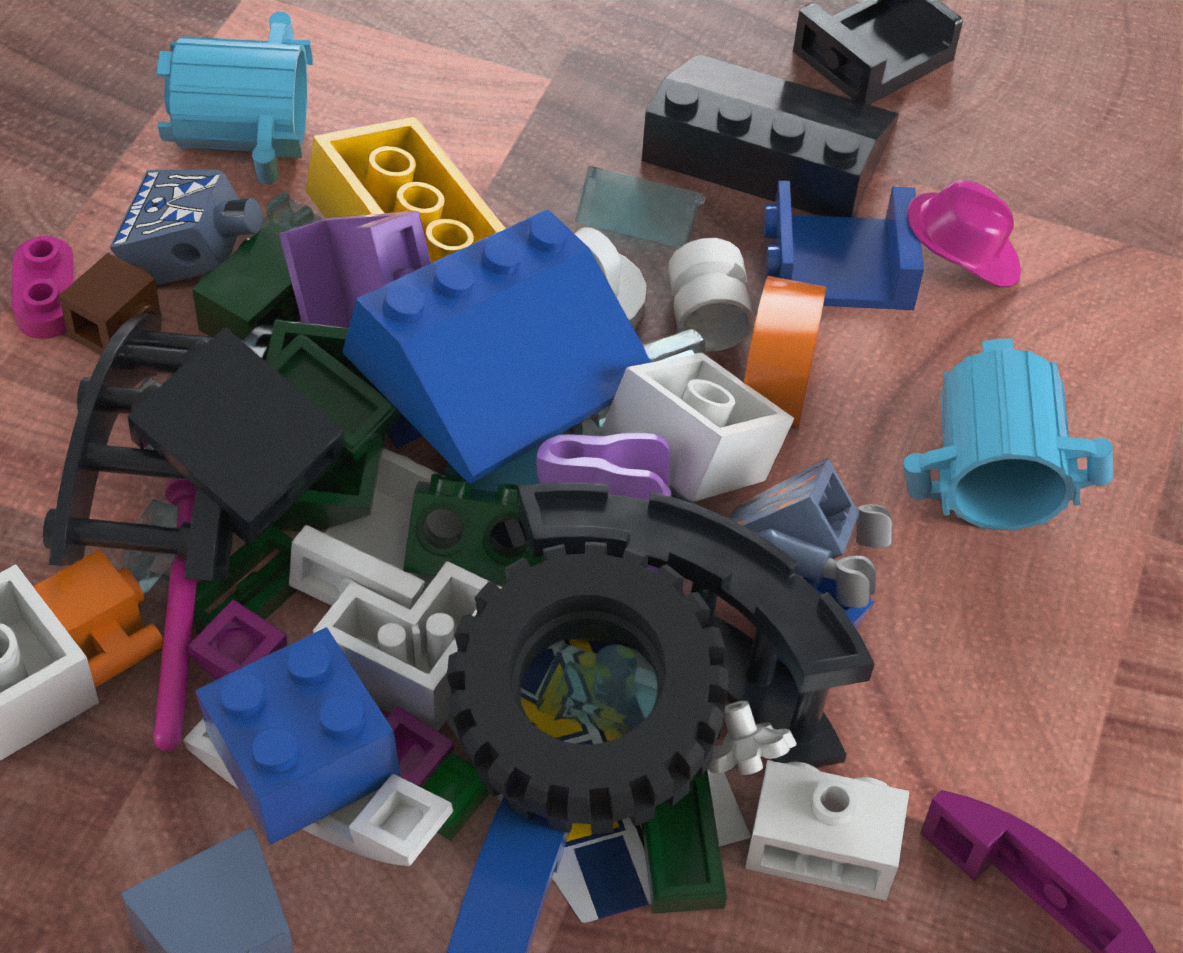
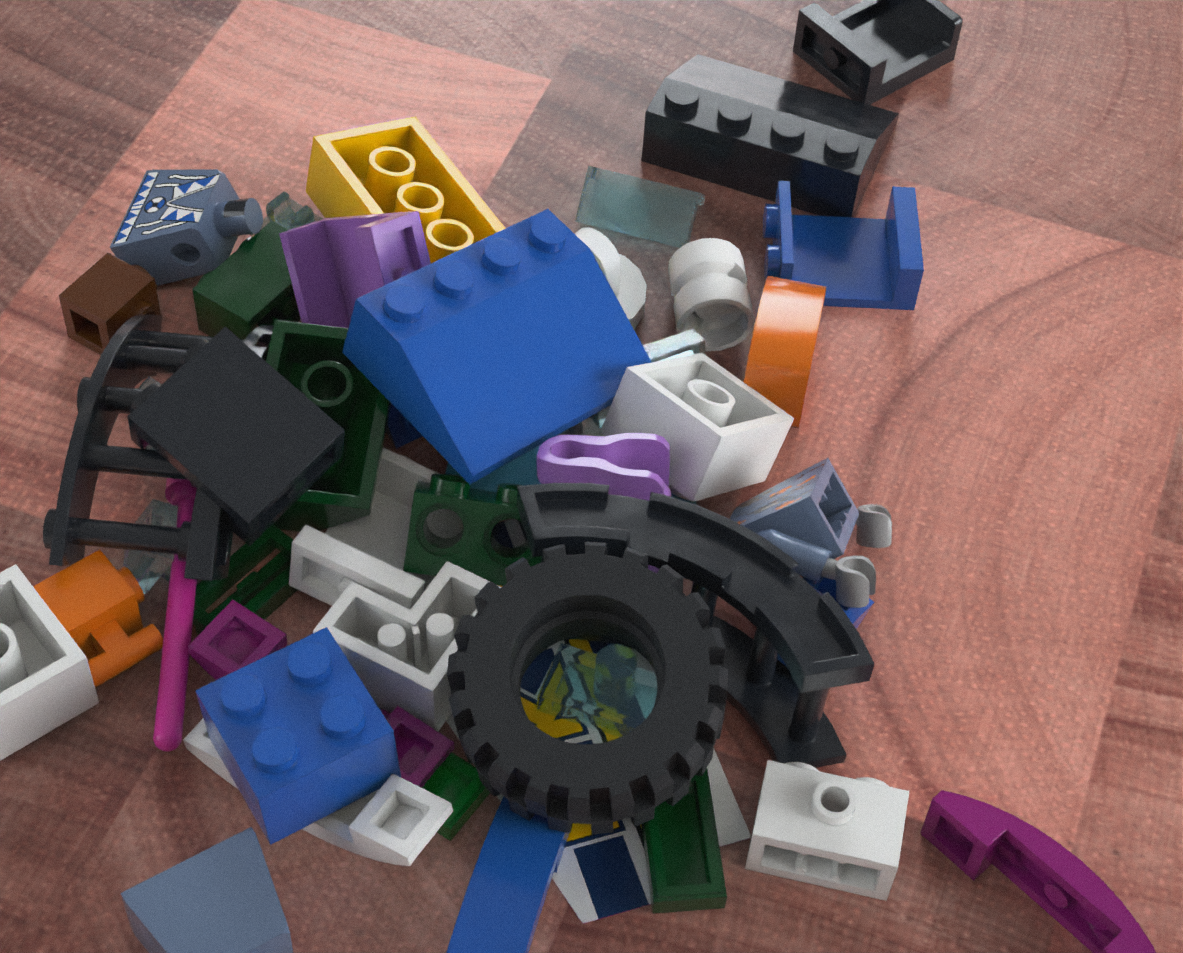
dark pink plate [12,236,77,339] -> none
medium azure container [156,11,313,185] -> none
dark green tile [269,333,400,463] -> none
white plant [706,701,797,775] -> none
medium azure container [903,339,1114,531] -> none
dark pink piece [907,180,1021,287] -> none

